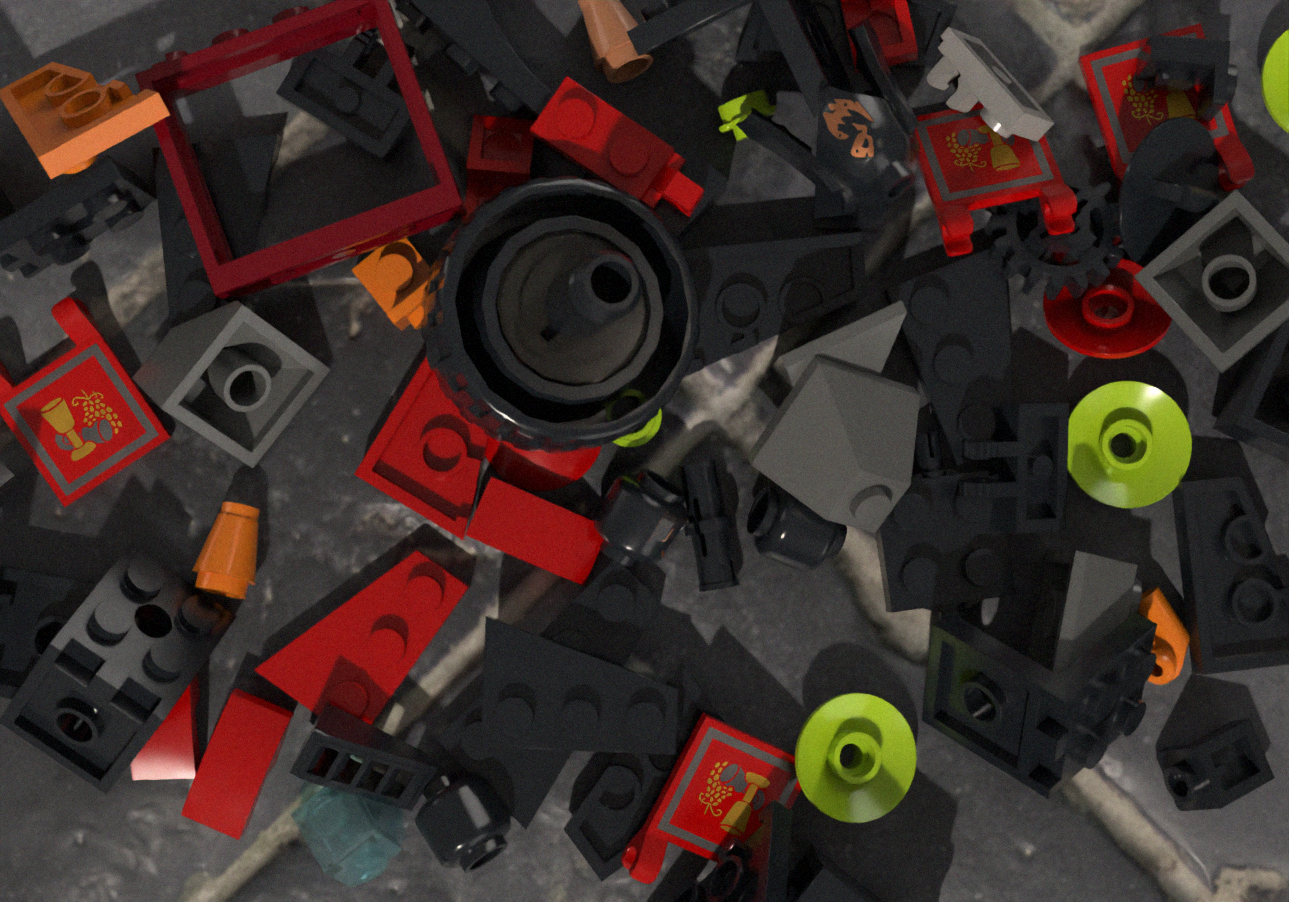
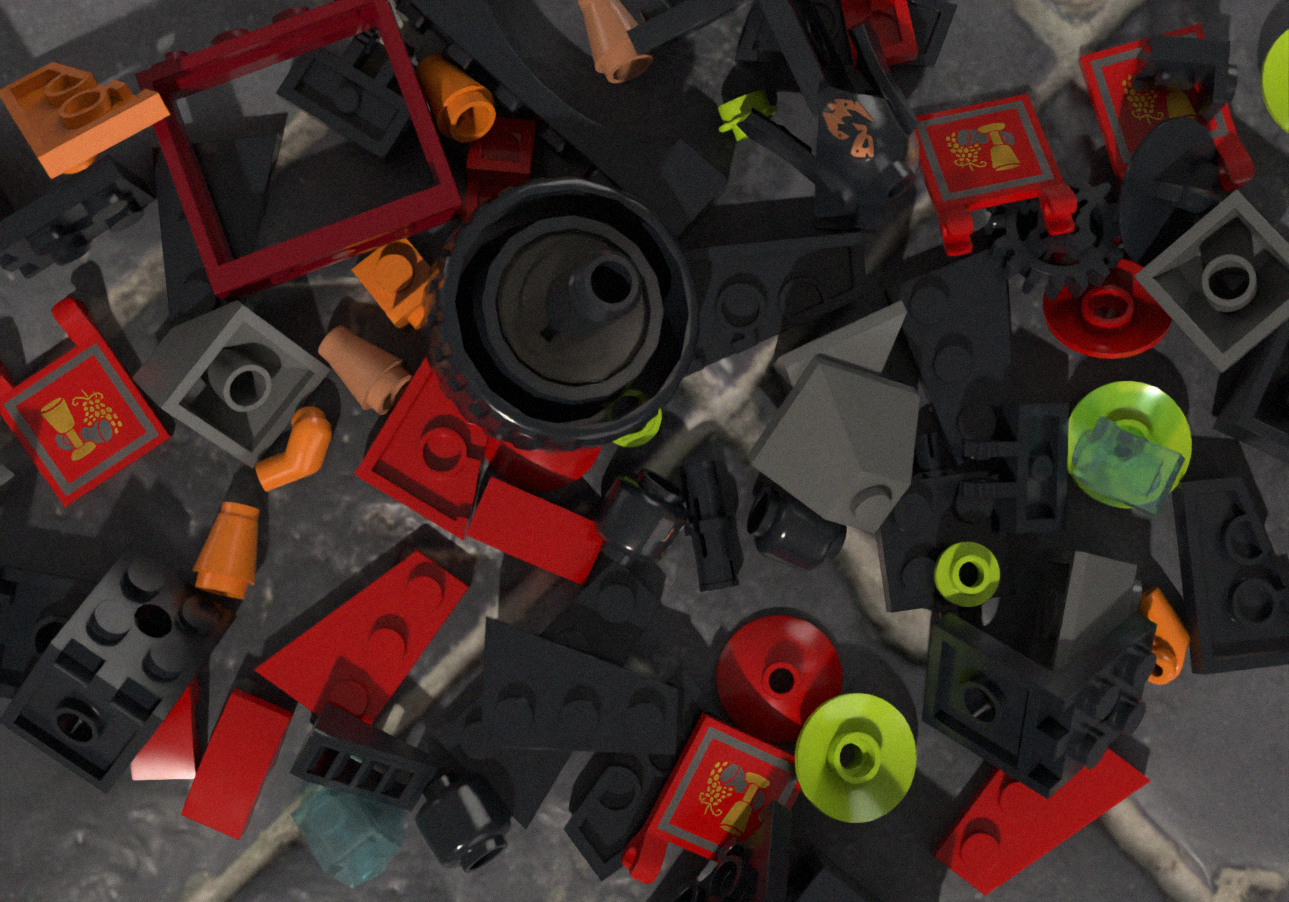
red hinge [530,76,705,217] -> none
light grey plate [927,27,1054,142] -> none
black bracket [1156,718,1275,811] -> none
none -> orange arm [255,406,332,492]
none -> nougat cone [318,325,413,415]
none -> orange cone [416,54,496,143]
none -> red dish [716,615,843,742]
none -> red wing [930,748,1151,896]
none -> lime plate [934,542,1000,607]
none -> clear light blue bracket [1072,416,1185,518]

